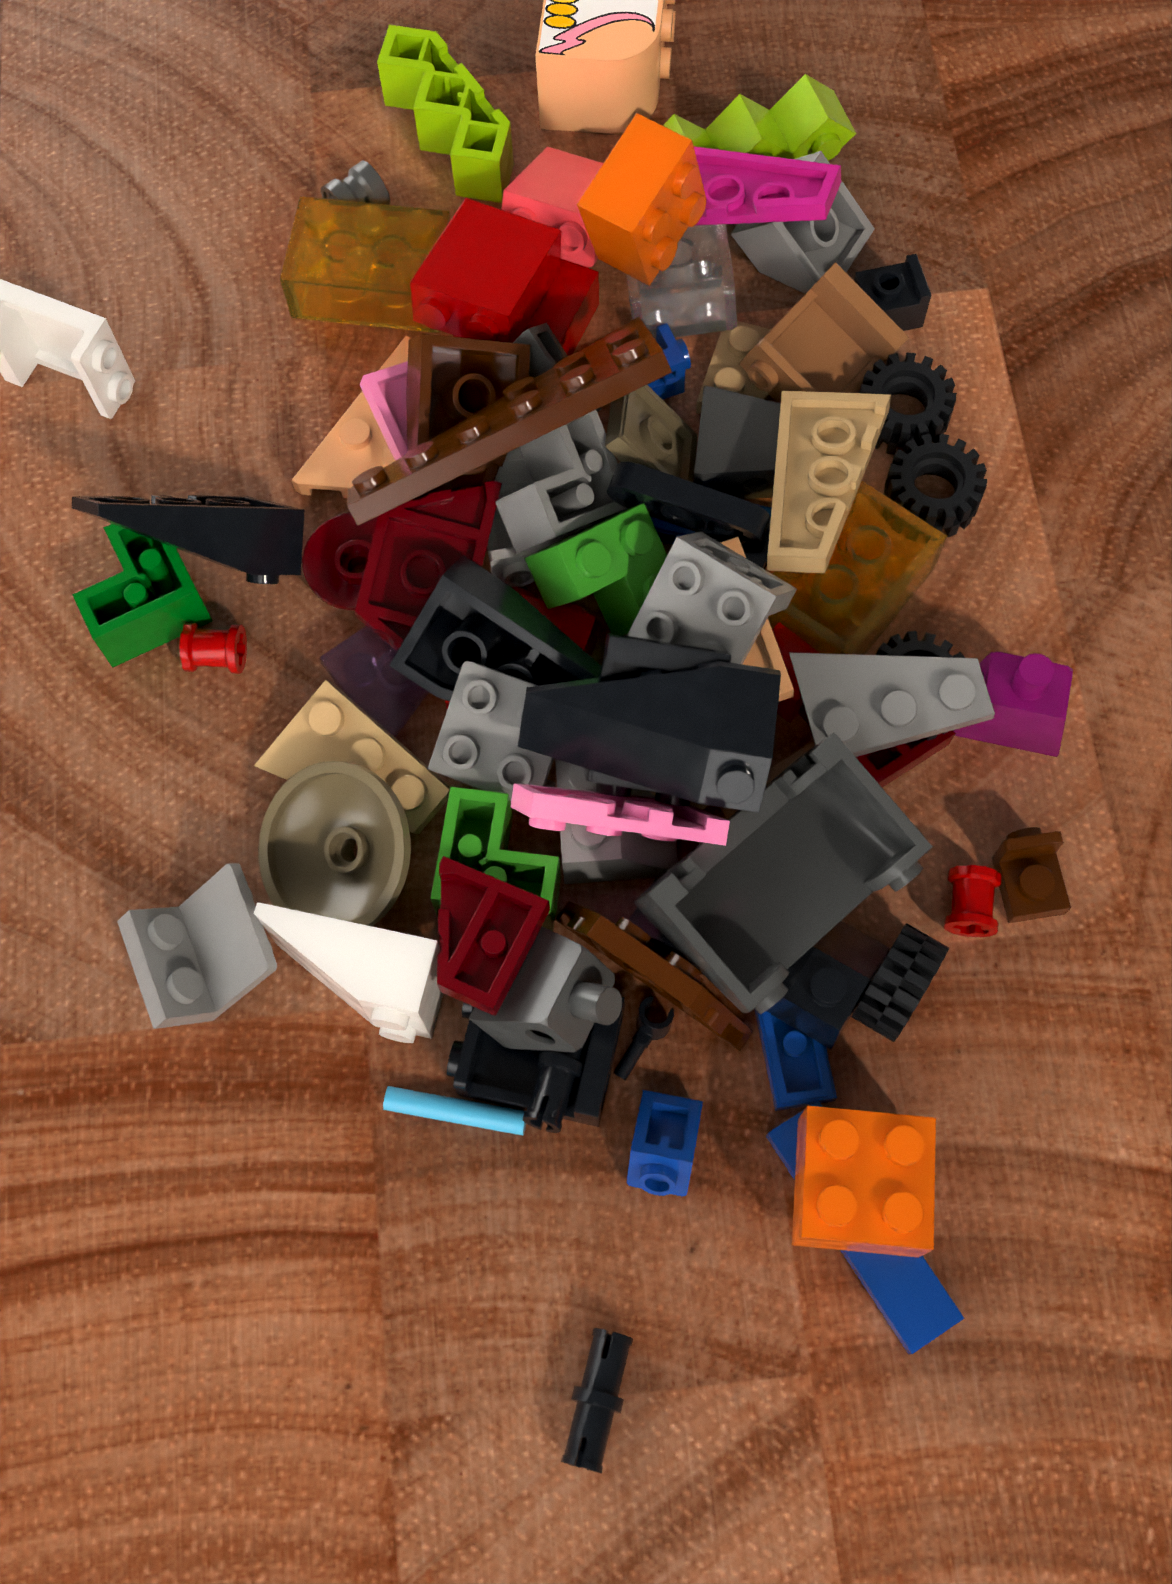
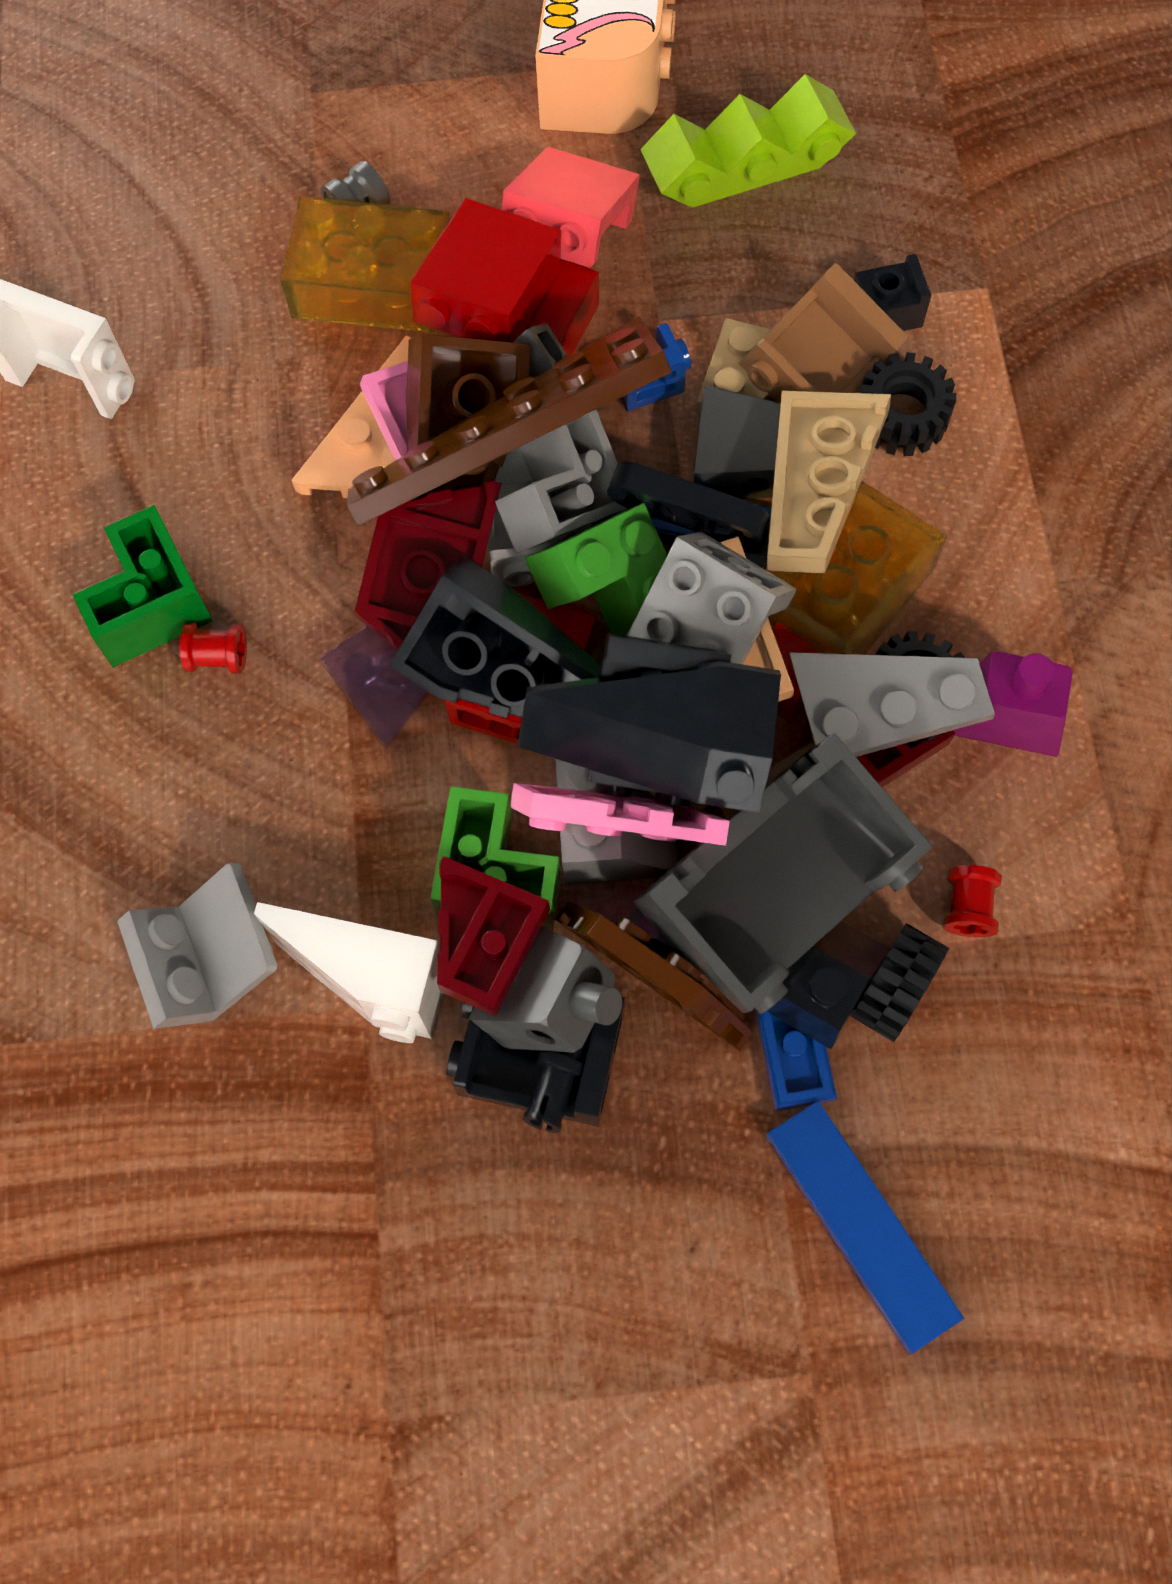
black wedge [72,495,305,584] -> none
tan wing [254,680,450,834] -> none
dark tan dish [258,761,411,926] -> none
dark red dish [302,512,377,610] -> none
lime brick [377,25,514,203] -> none
medium azure piece [383,1086,526,1136] -> none
light grey bracket [427,661,556,801] -> none
black pin [561,1328,633,1473] -> none
orange brick [577,113,706,286] -> none
dark tan tile [605,385,697,482] -> none
black hand [613,996,674,1081] -> none
clear brick [627,224,737,340] -> none
blue bracket [627,1090,703,1196] -> none
dark pink wing [694,146,841,225] -> none
light grey slope [731,151,875,294] -> none
orange brick [792,1105,936,1258] -> none
black tyre [883,434,987,539] -> none
reddish brown bracket [992,827,1071,923] -> none

